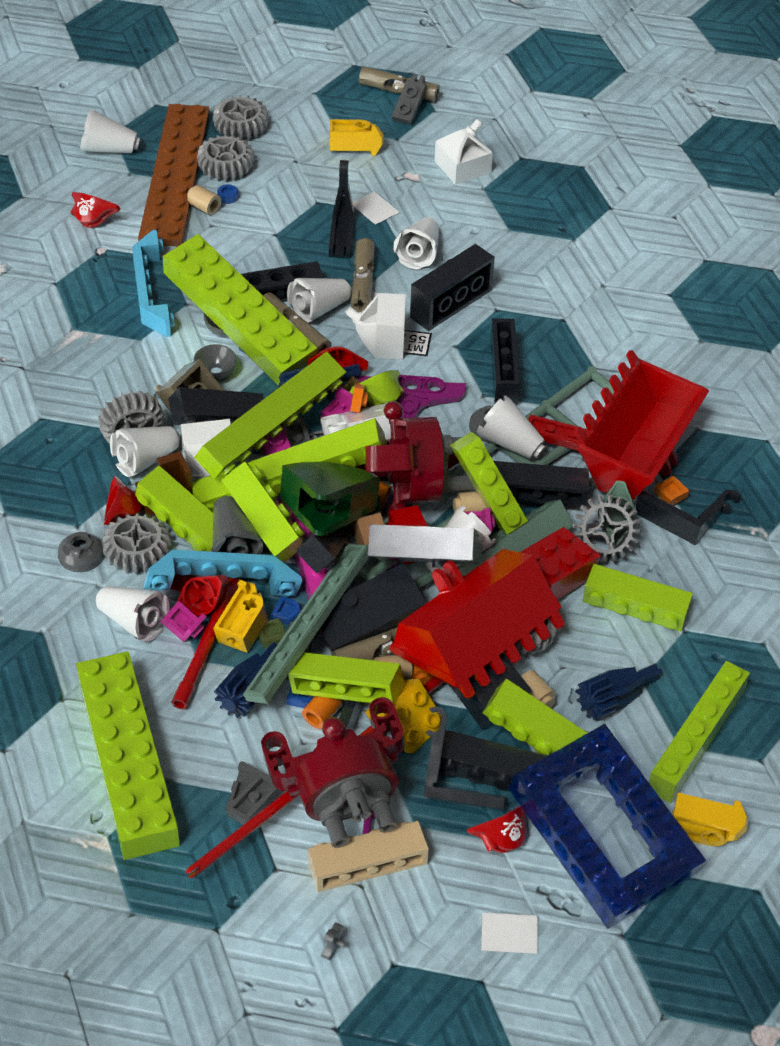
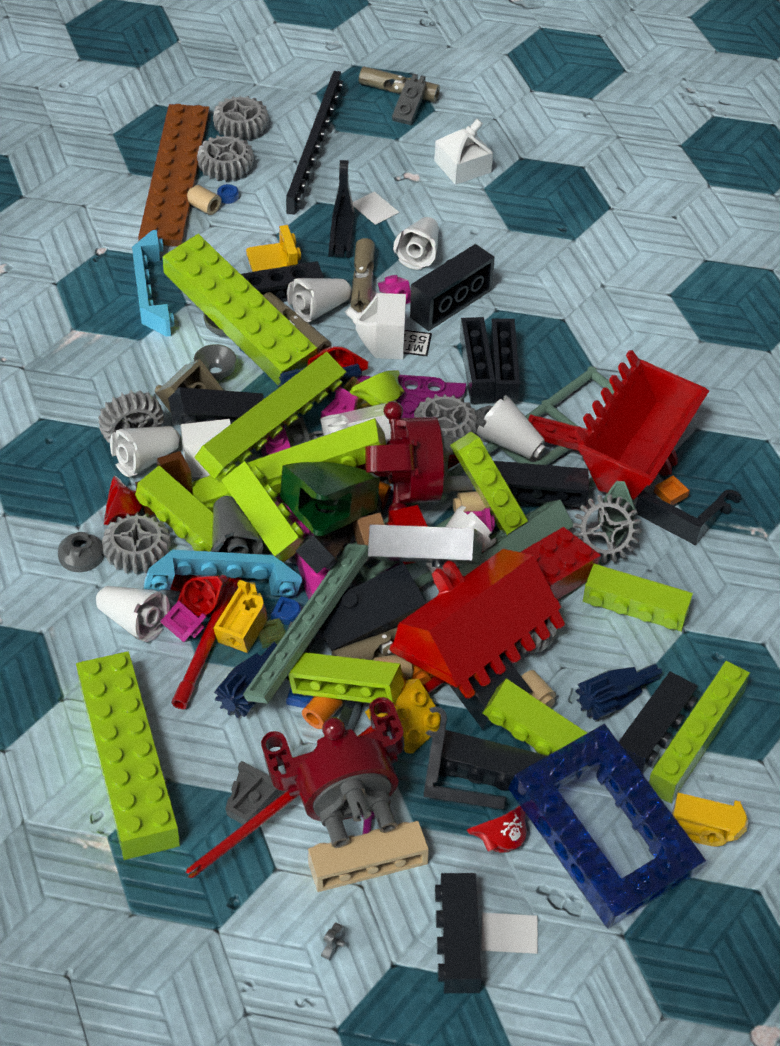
red hat [70,192,121,228] -> none
white cone [80,110,140,153] -> none
yellow piece [330,119,384,156] -> none
orange plate [350,383,368,413] -> none
none -> yellow bracket [246,225,301,272]
none -> black plate [286,71,344,215]
none -> dark pink bracket [378,275,411,304]
none -> light grey gear [414,394,478,437]
none -> black brick [435,873,481,993]
none -> black brick [460,317,495,403]
none -> black brick [614,671,699,775]

